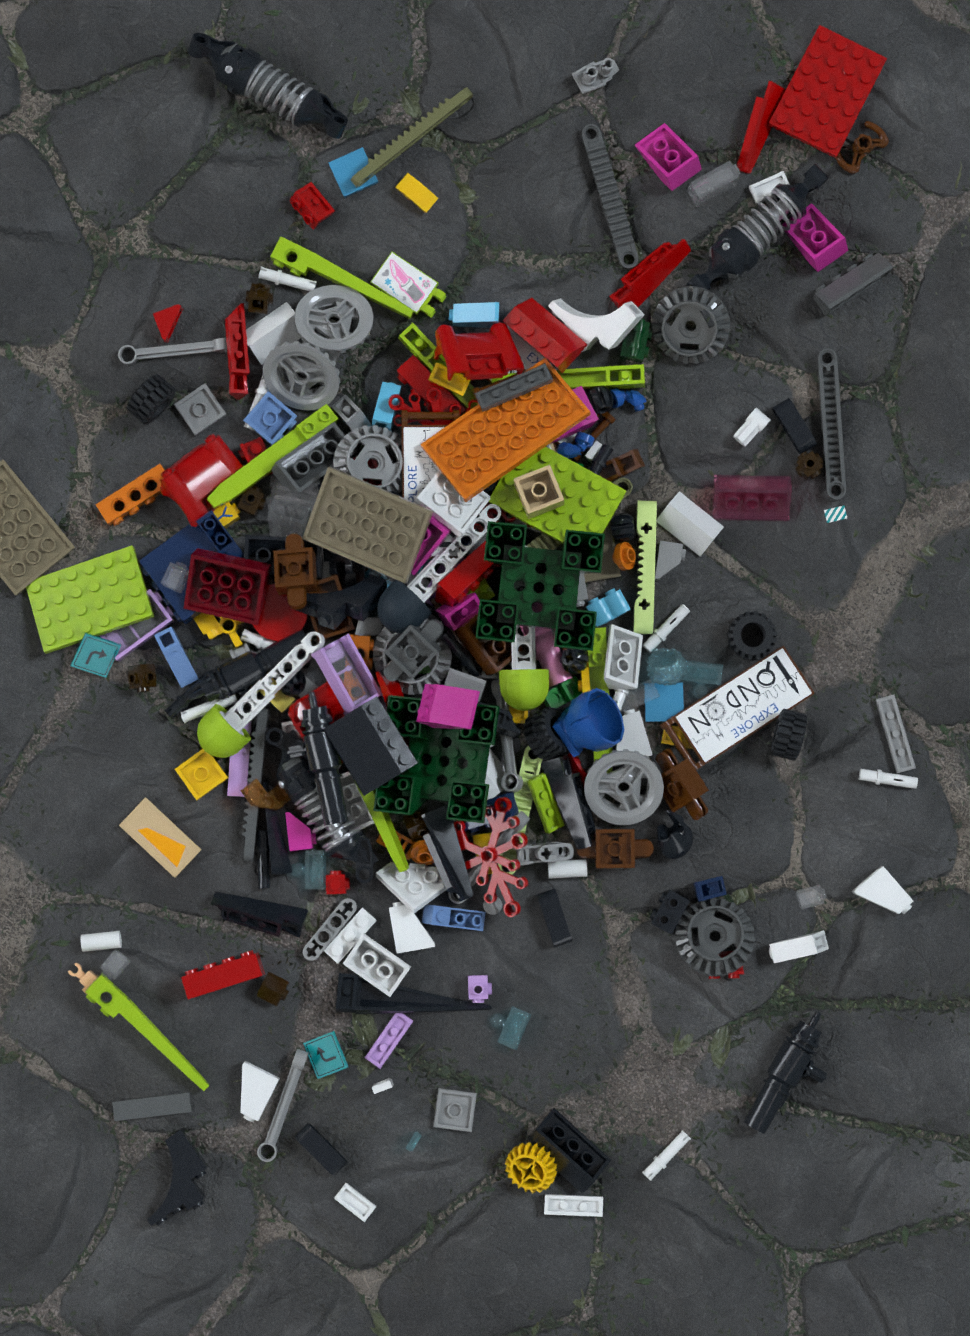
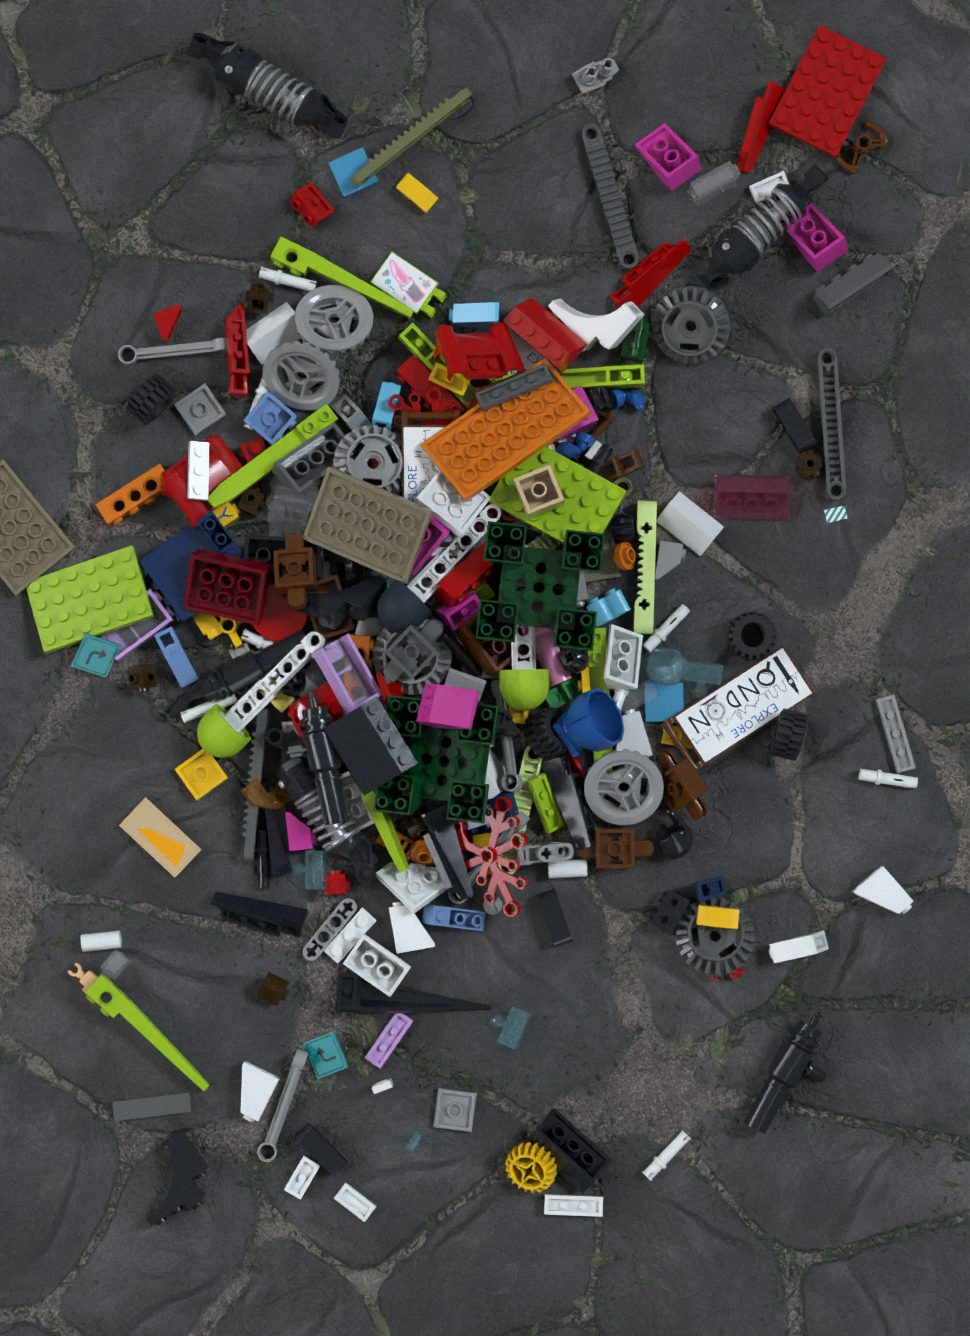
clear brick [161,562,189,594] -> none
red brick [181,950,265,999] -> none
lavender tile [227,720,252,797] -> none
lavender brick [468,975,492,1003] -> none
white piece [733,407,771,447] -> none
clear brick [795,885,826,909] -> none
none -> white plate [187,441,209,501]
none -> white plate [284,1155,320,1200]
none -> yellow slope [696,905,739,929]

